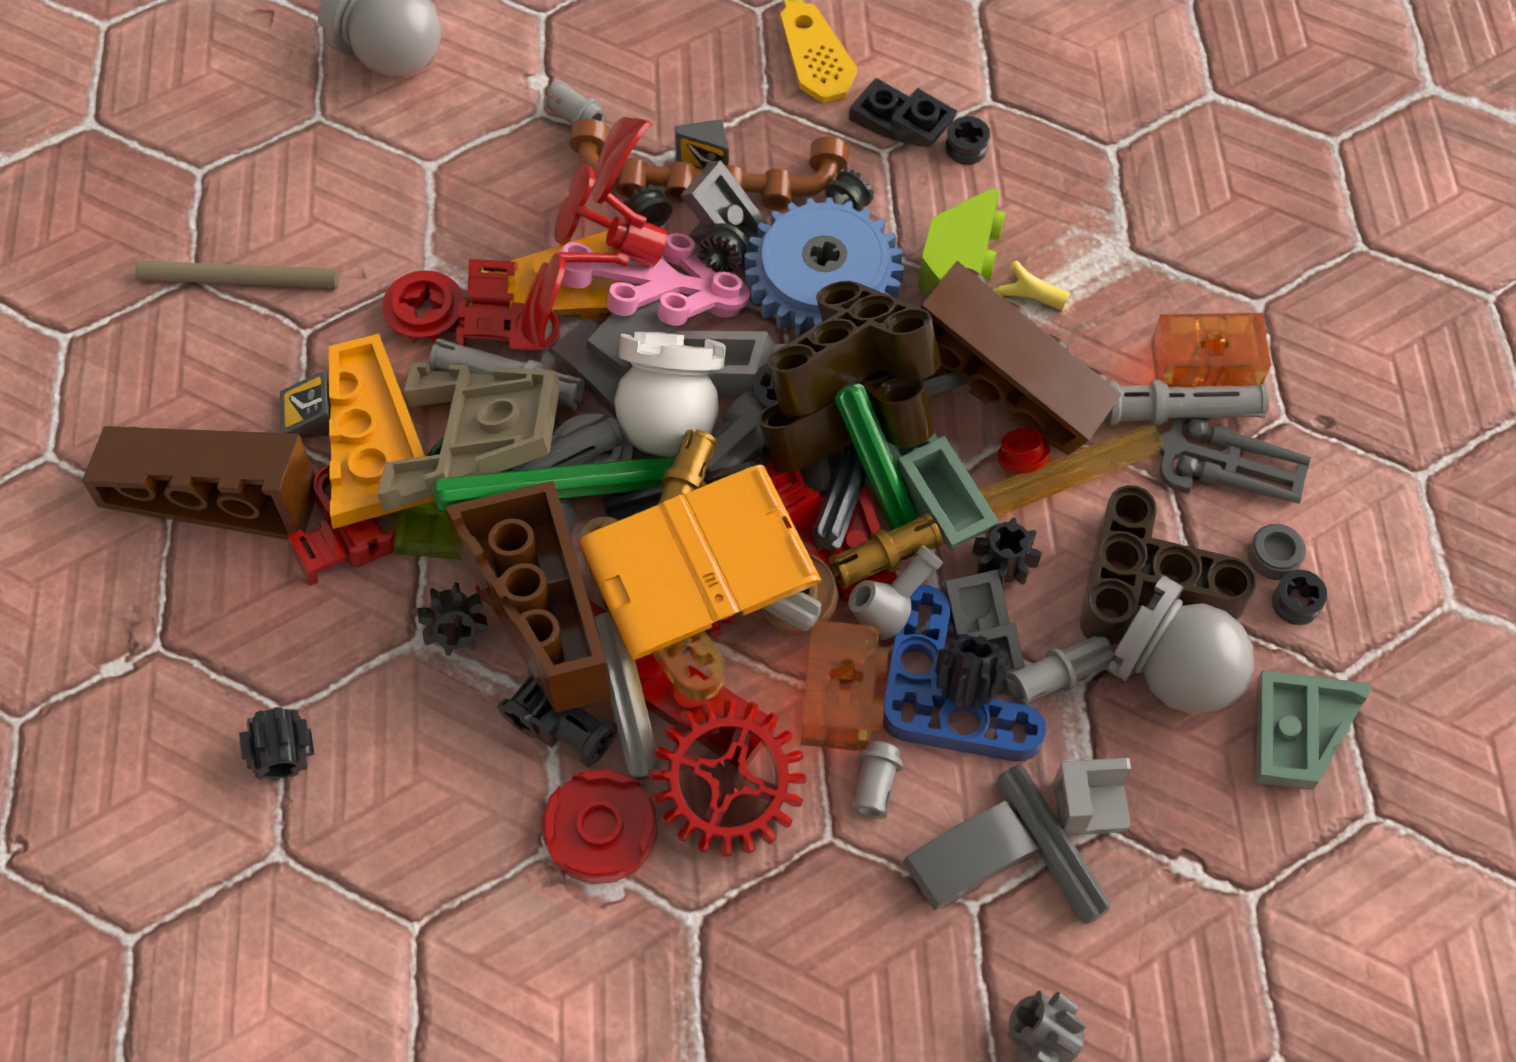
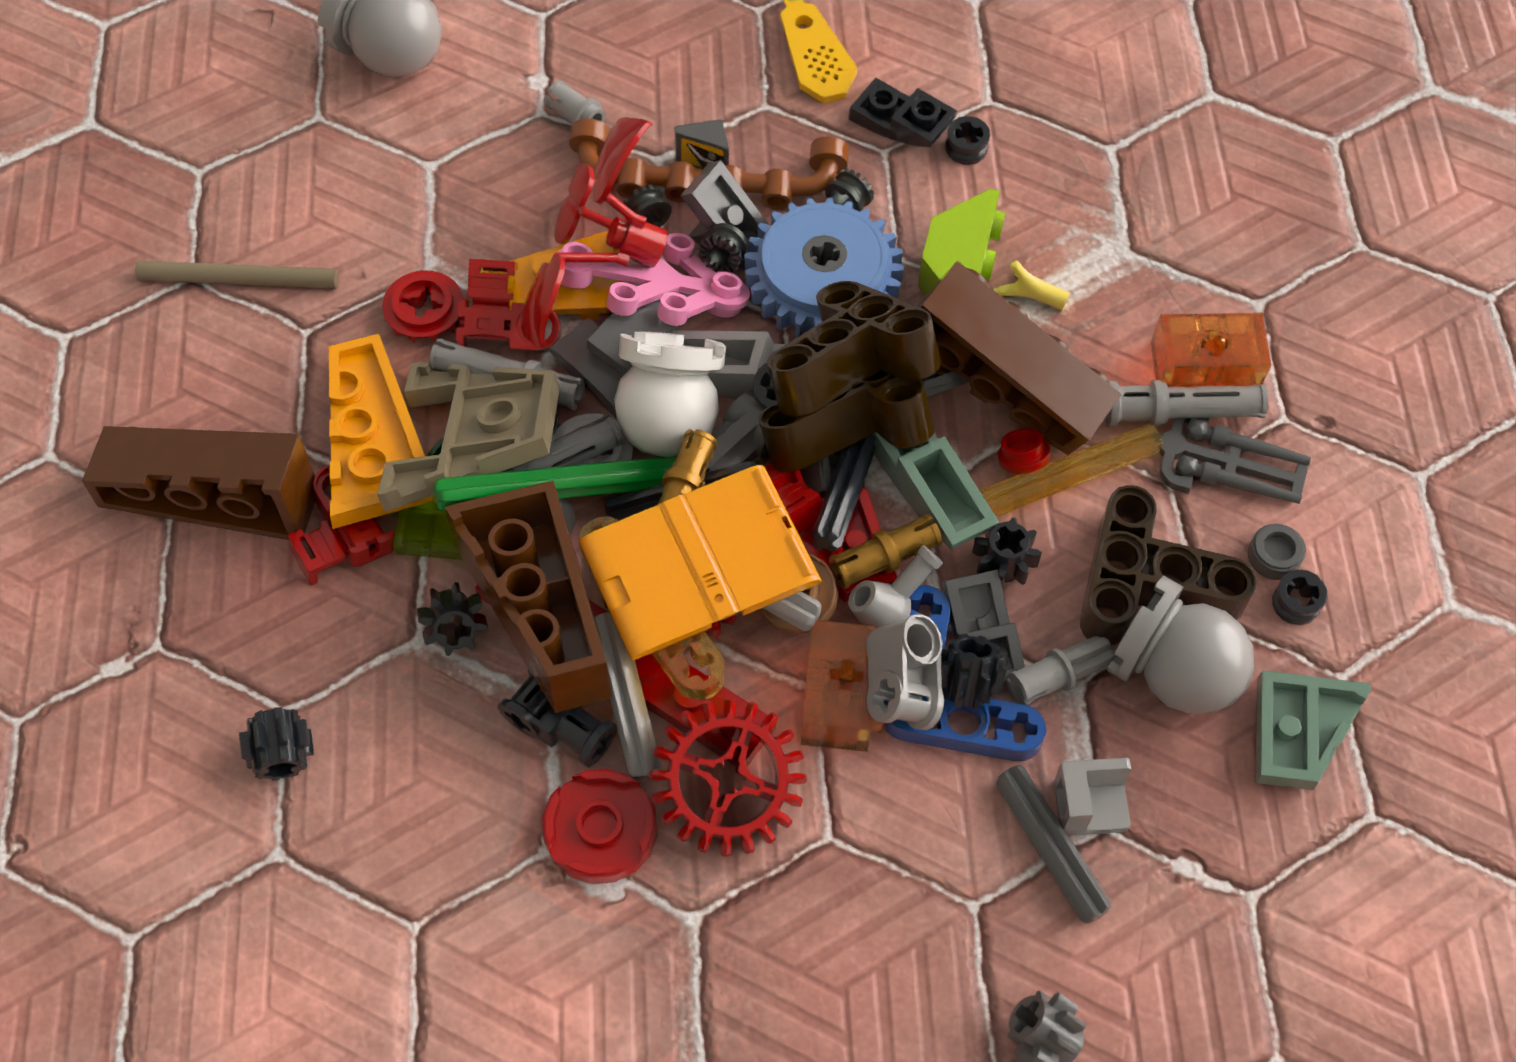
slope [280,372,330,437] -> none
green axle [835,383,918,530] -> none
light grey pin [850,741,903,819] -> none
dark grey slope [903,801,1039,911] -> none
none -> light grey piece [866,614,944,730]

